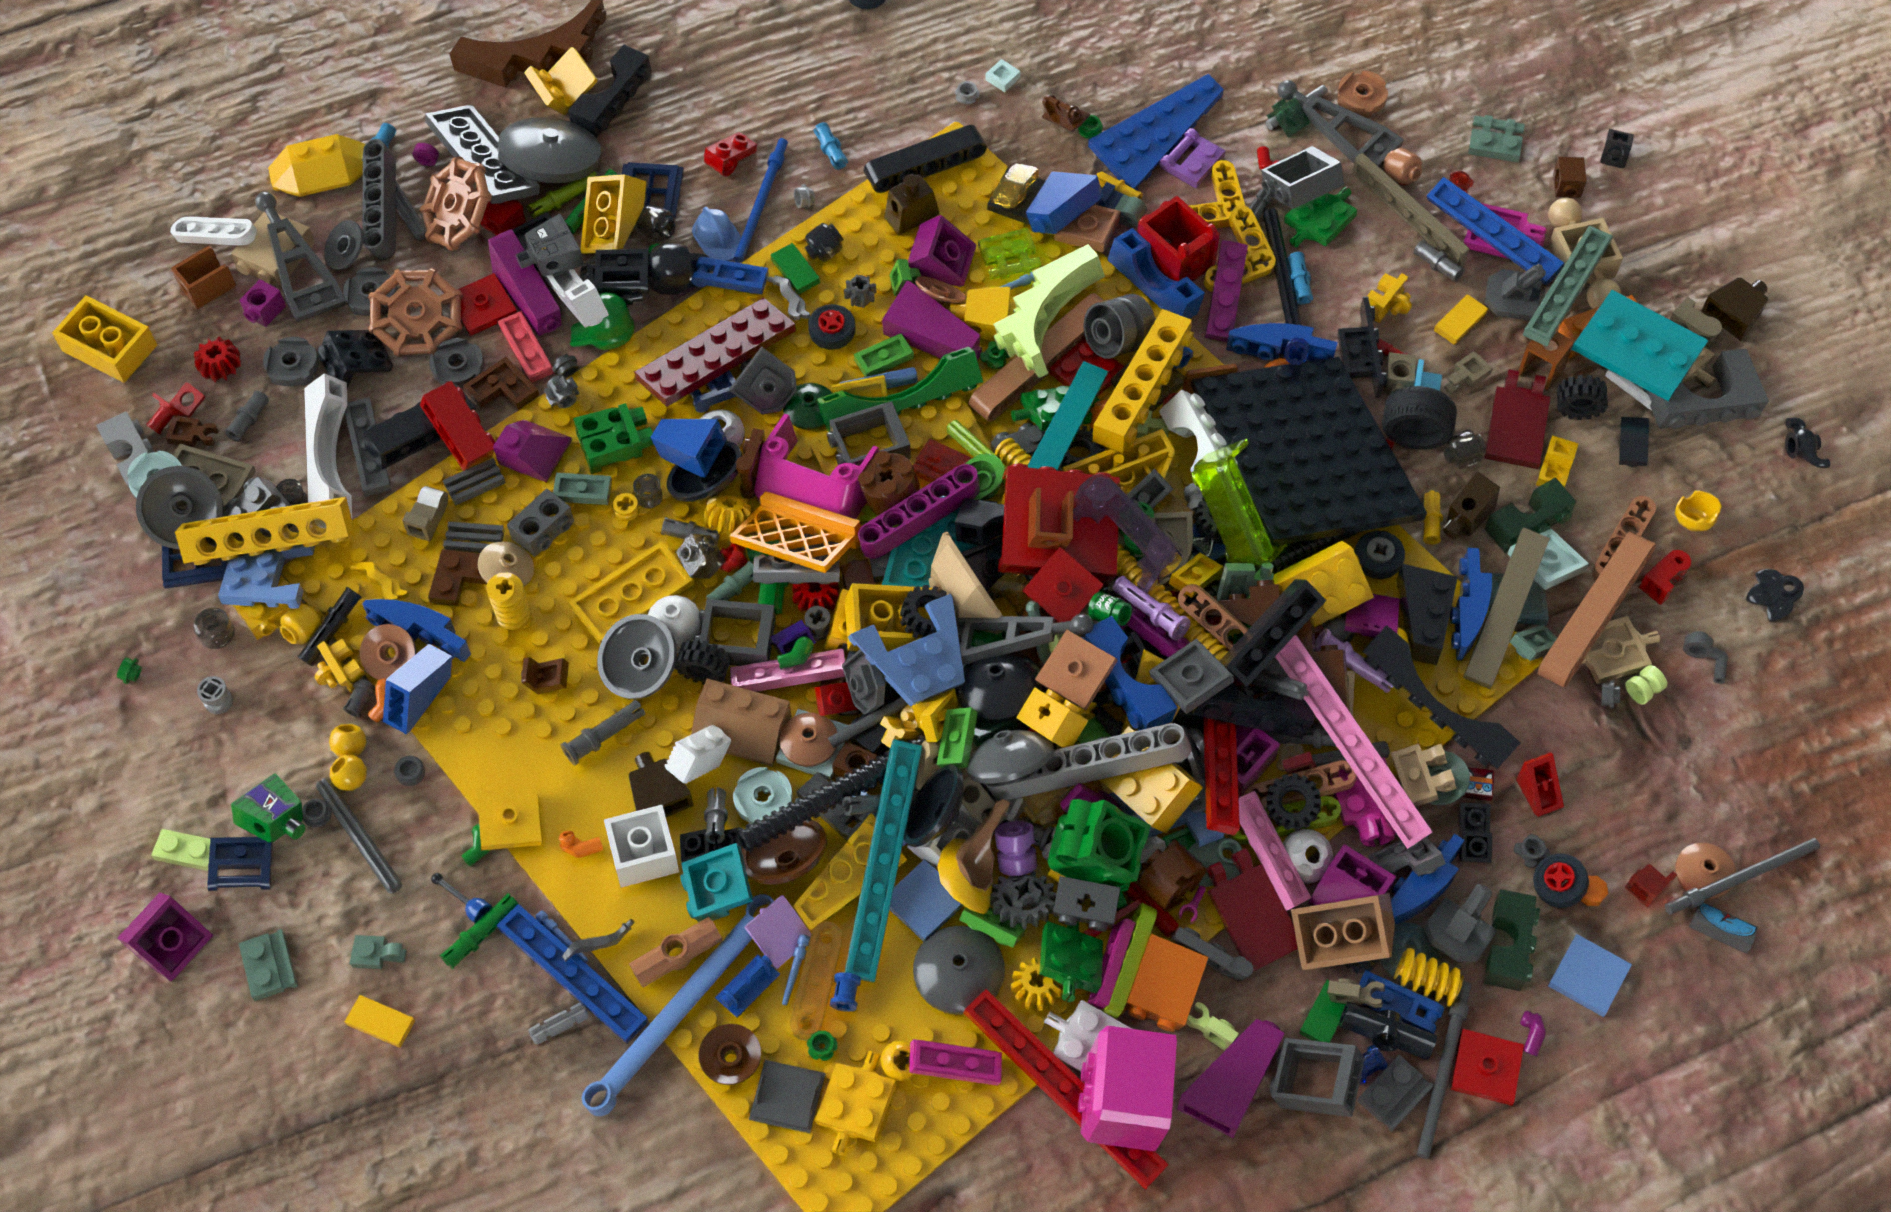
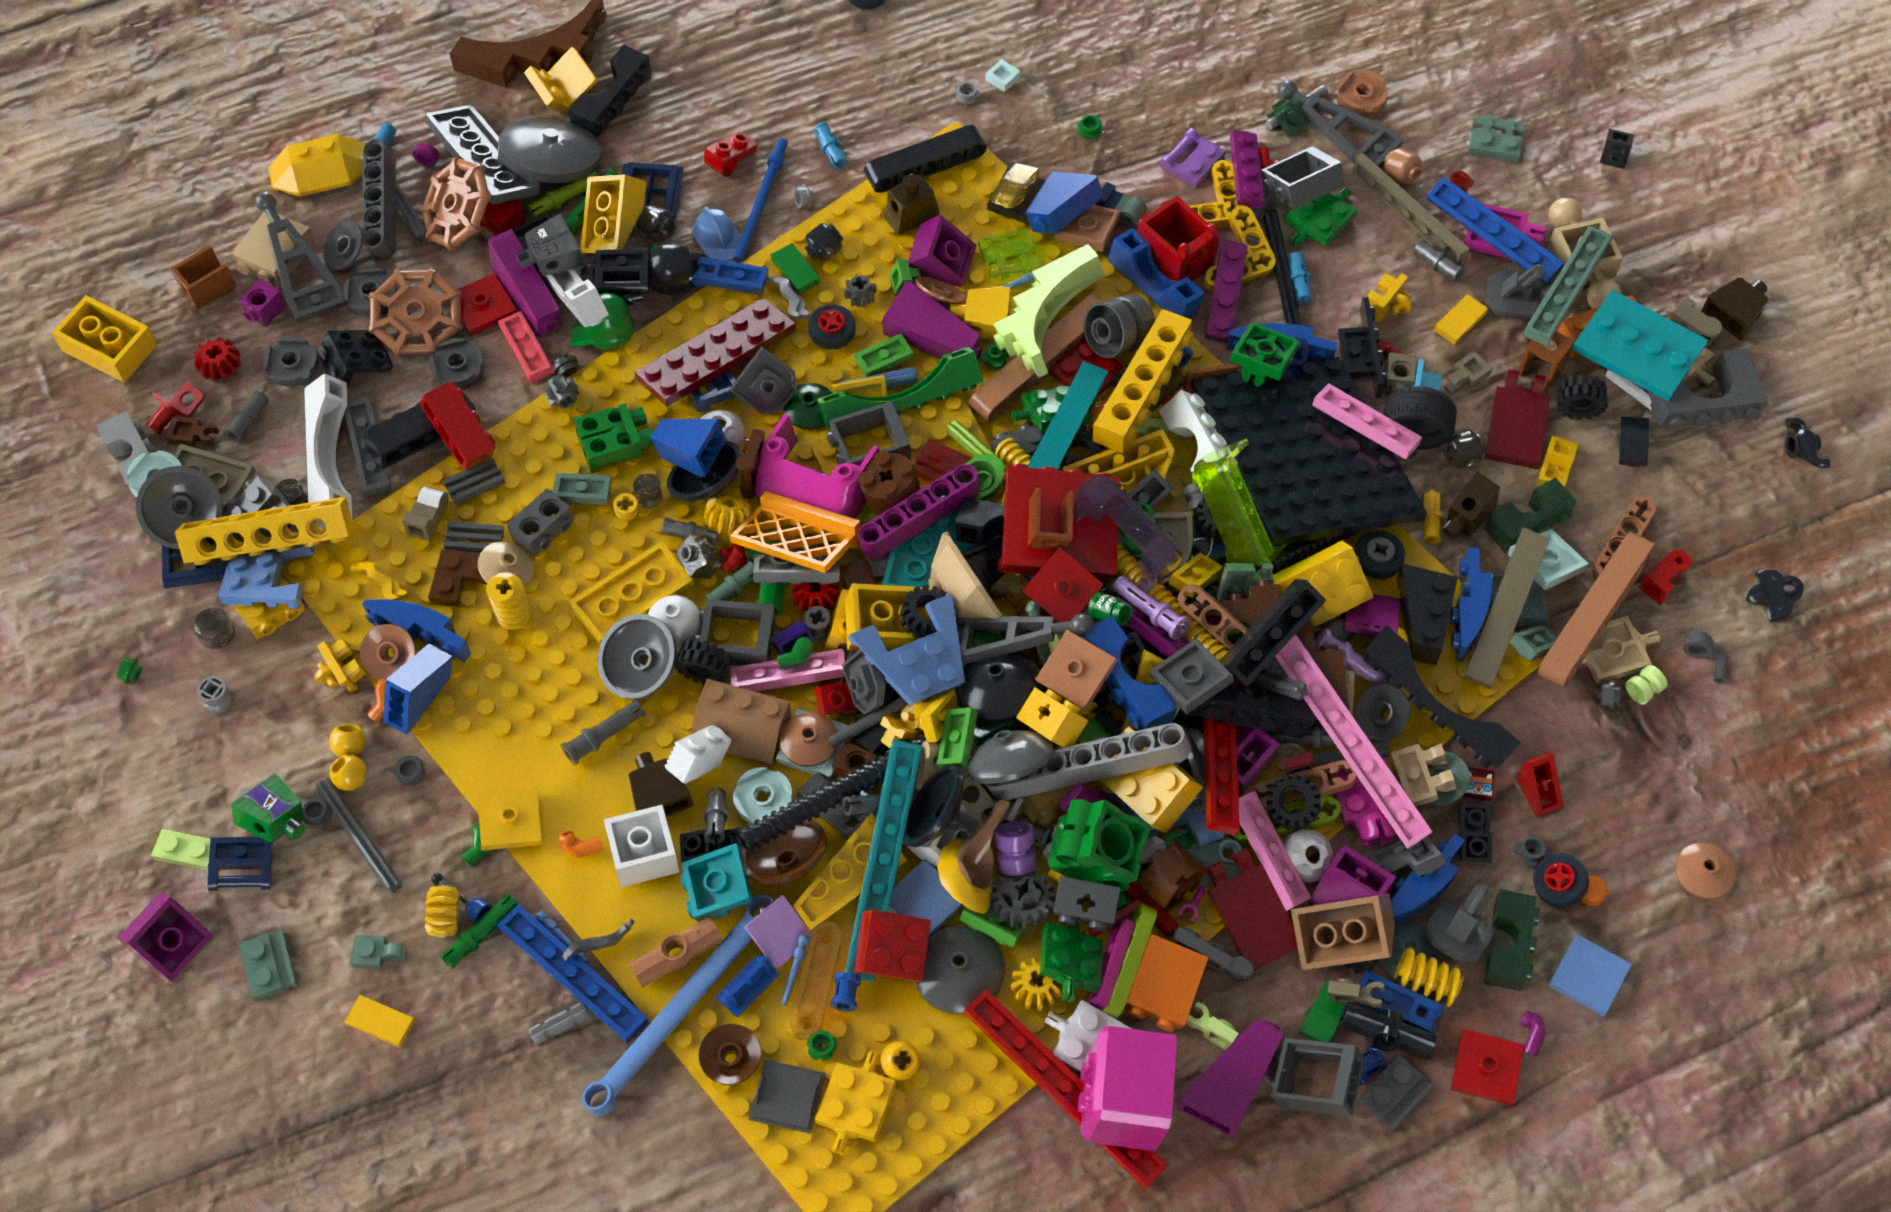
white plate [170,217,257,246] -> none
yellow head [279,603,323,645] -> none
black pin [297,587,362,667] -> none
dark grey pin [343,679,375,717] -> none
reddish brown plate [463,357,539,410] -> none
magenta slope [493,419,572,483] -> none
reddish brown bracket [521,657,569,695] -> none
dark pink tile [909,1039,1002,1085] -> none
reddish brown hinge [1042,95,1090,132] -> none
blue wing [1088,74,1224,190] -> none
yellow axle [1097,171,1143,200] -> none
dark grey bar [1417,981,1472,1159] -> none
reddish brown brick [1553,157,1587,198] -> none
clear red panel [1624,864,1678,908] -> none
dark grey bar [1665,838,1820,915] -> none
yellow hair [1675,490,1722,532] -> none
slope [1689,902,1758,954] -> none
none -> yellow gear [425,885,460,937]
none -> red brick [853,909,931,983]
none -> green piece [1229,321,1301,387]
none -> magenta plate [1230,129,1265,209]
none -> bright pink plate [1313,383,1422,459]
none -> dark grey dish [1355,684,1411,741]

